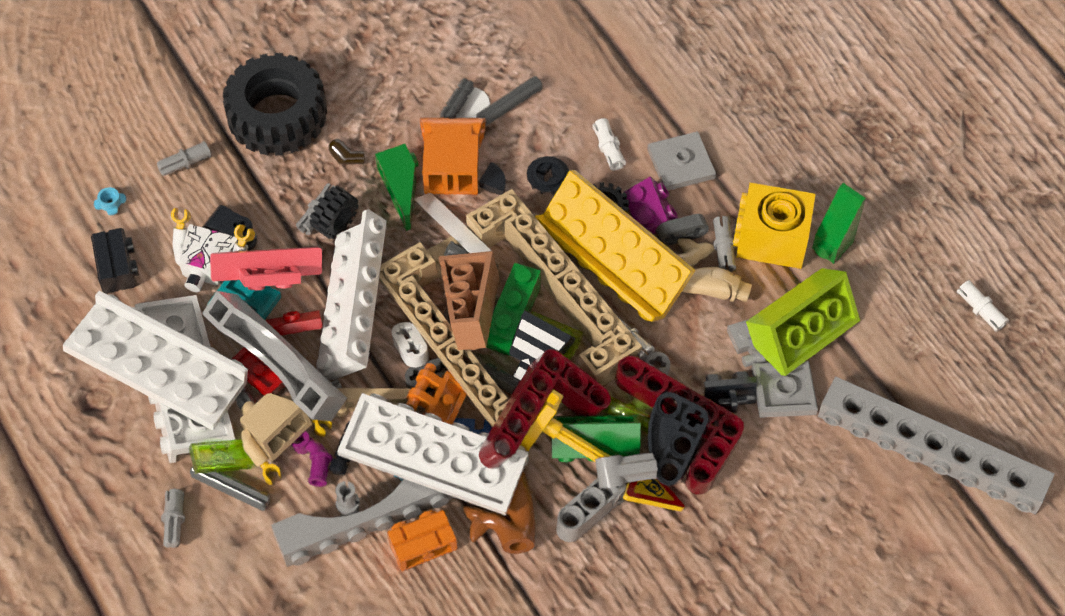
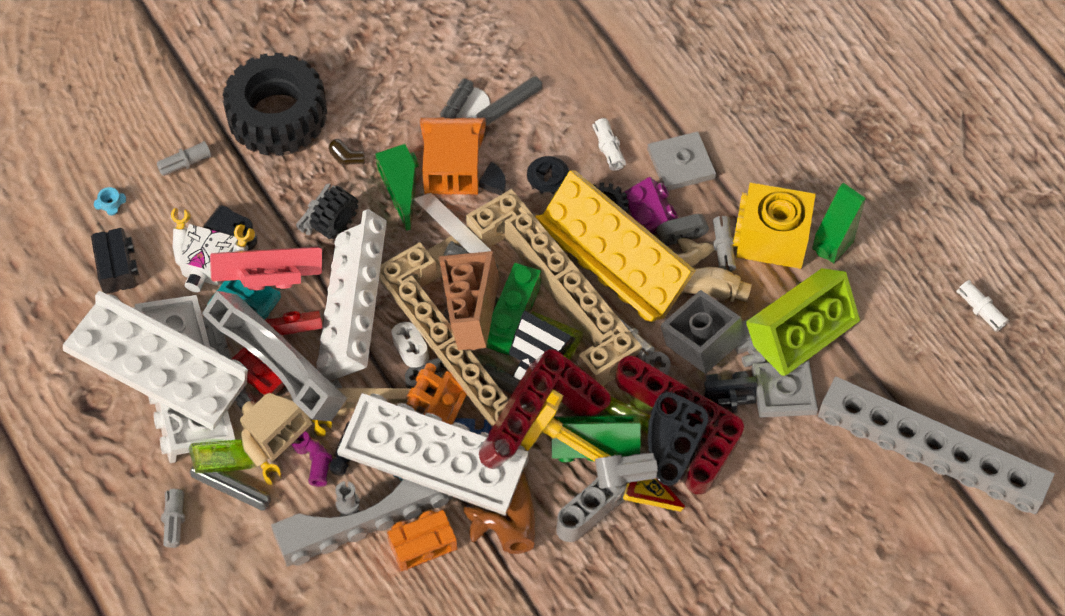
none -> light grey axle [203,316,231,360]
none -> flat silver brick [661,290,746,374]

